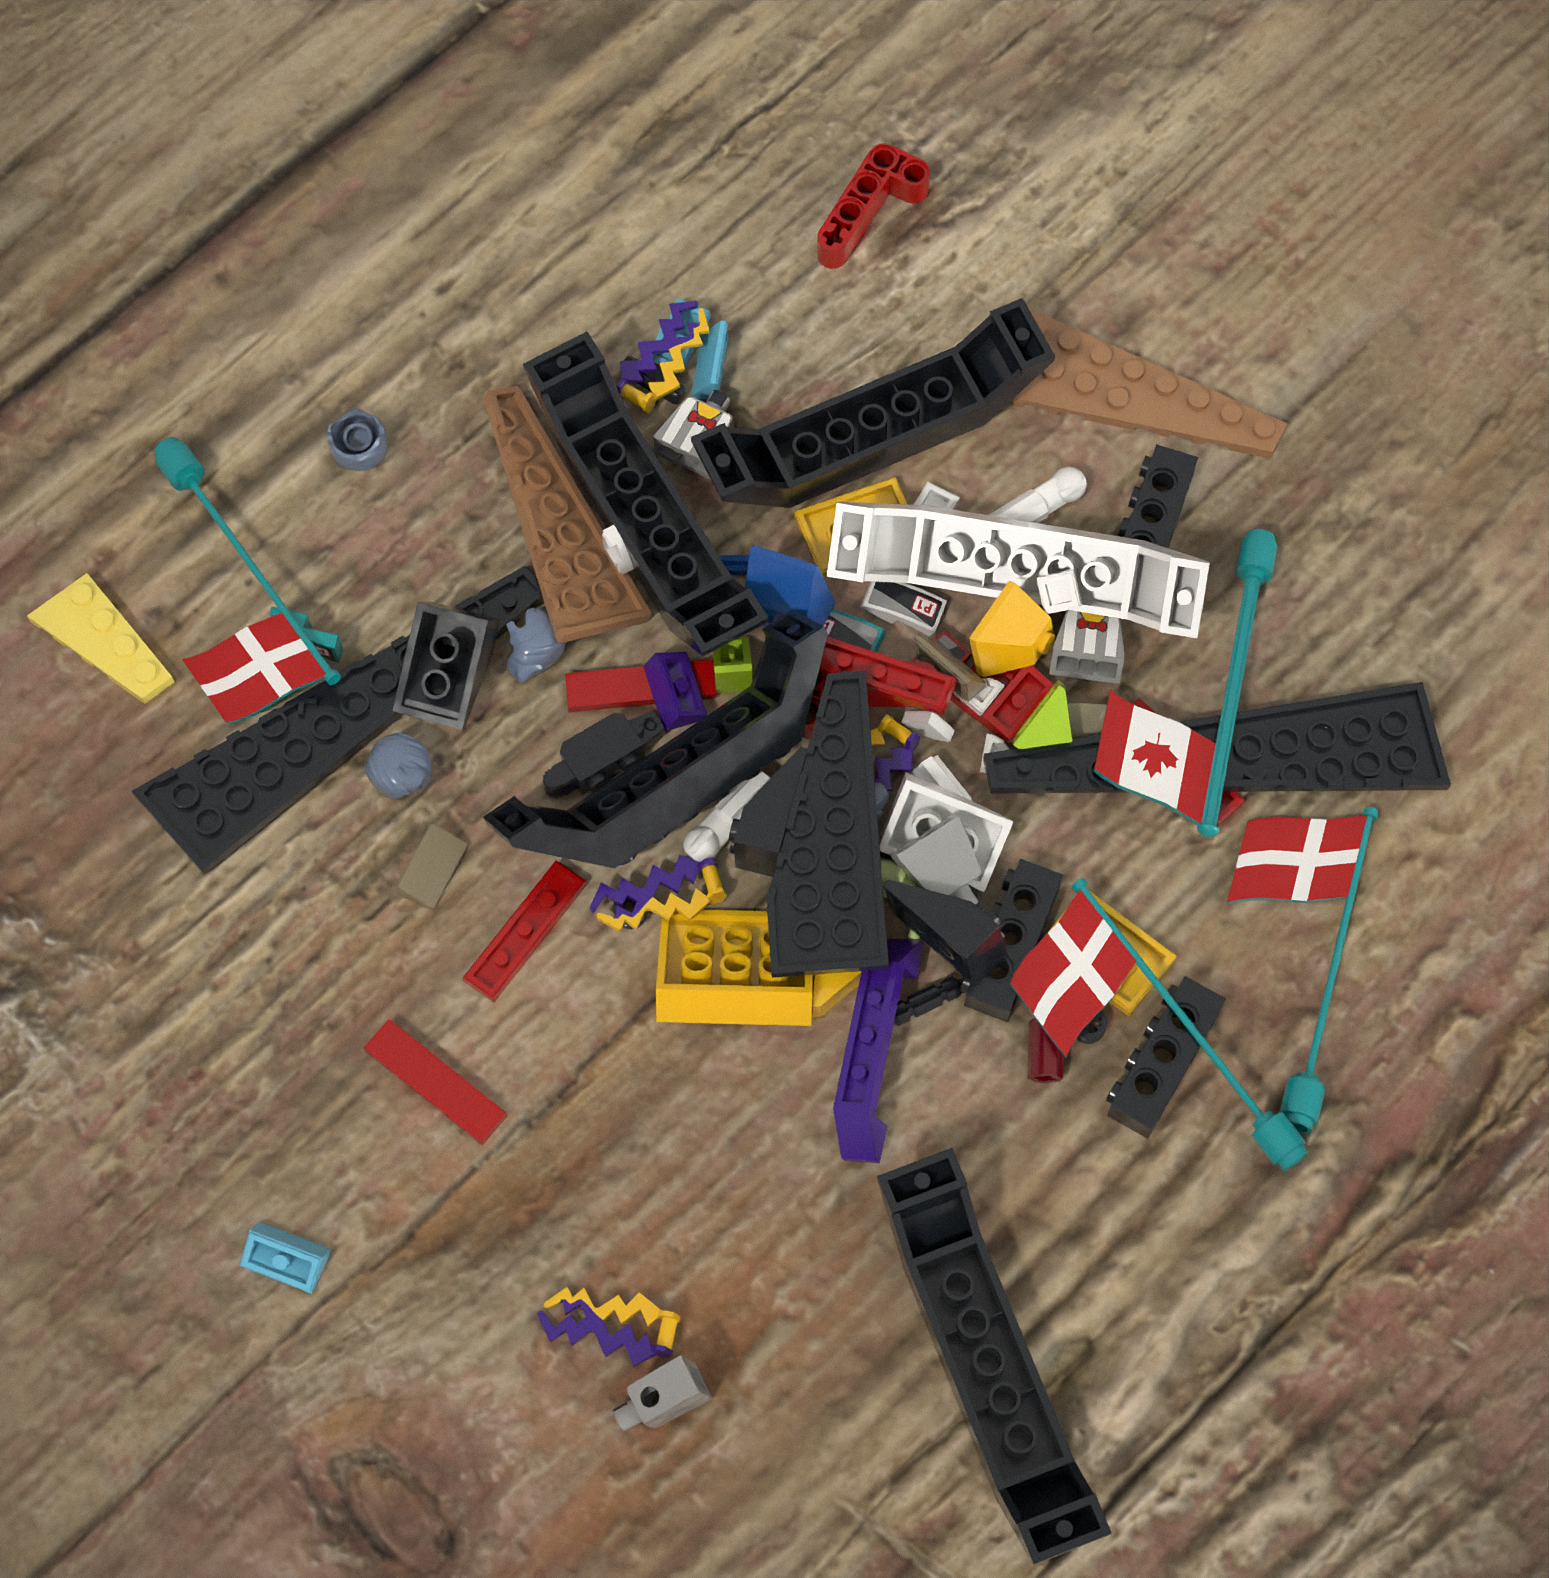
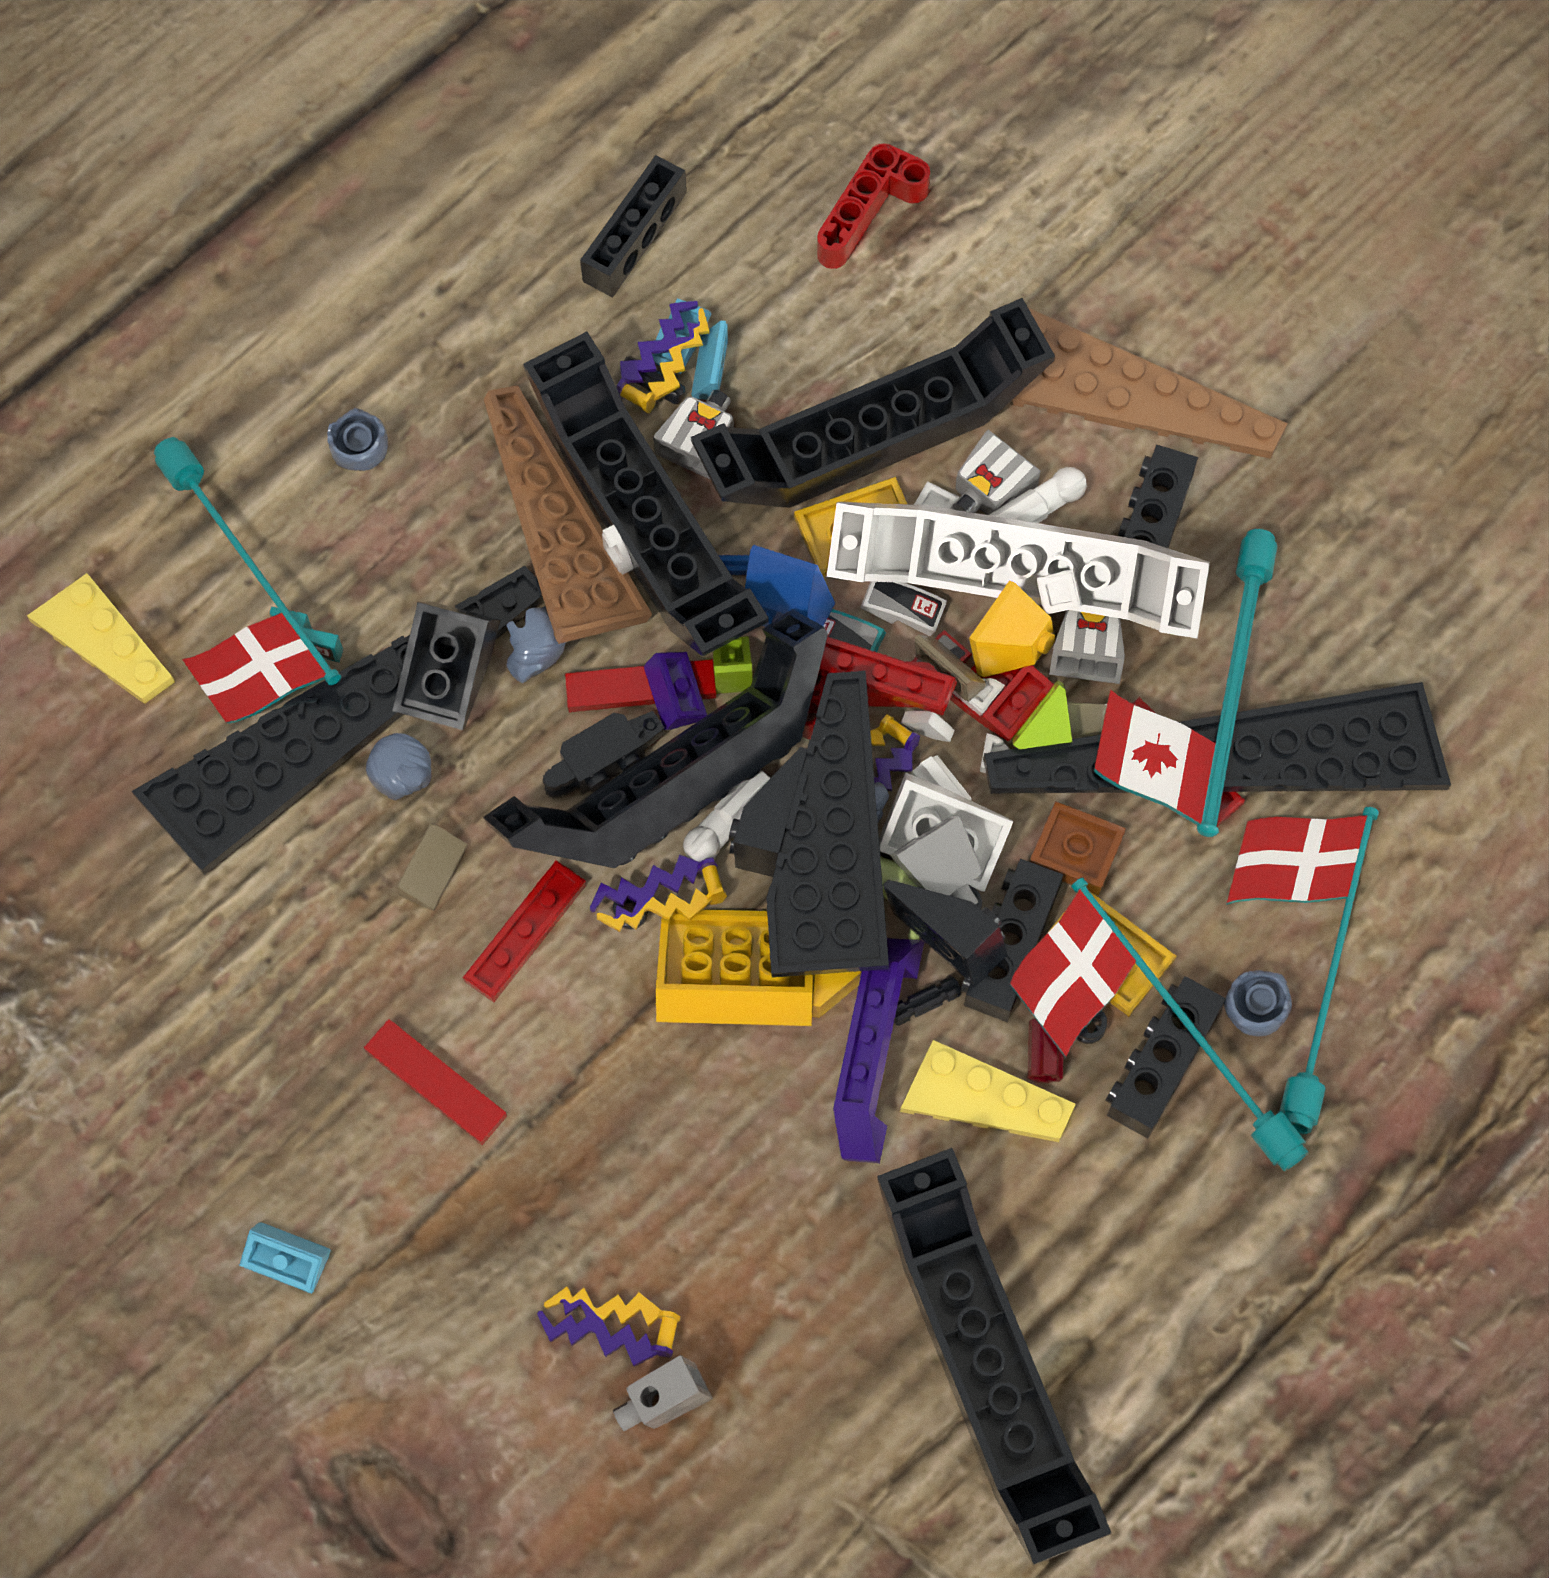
none -> black brick [580,155,687,298]
none -> light yellow wing [900,1040,1076,1142]
none -> torso [953,430,1041,515]
none -> dark orange tile [1029,801,1126,895]
none -> sand blue hair [1224,970,1292,1036]

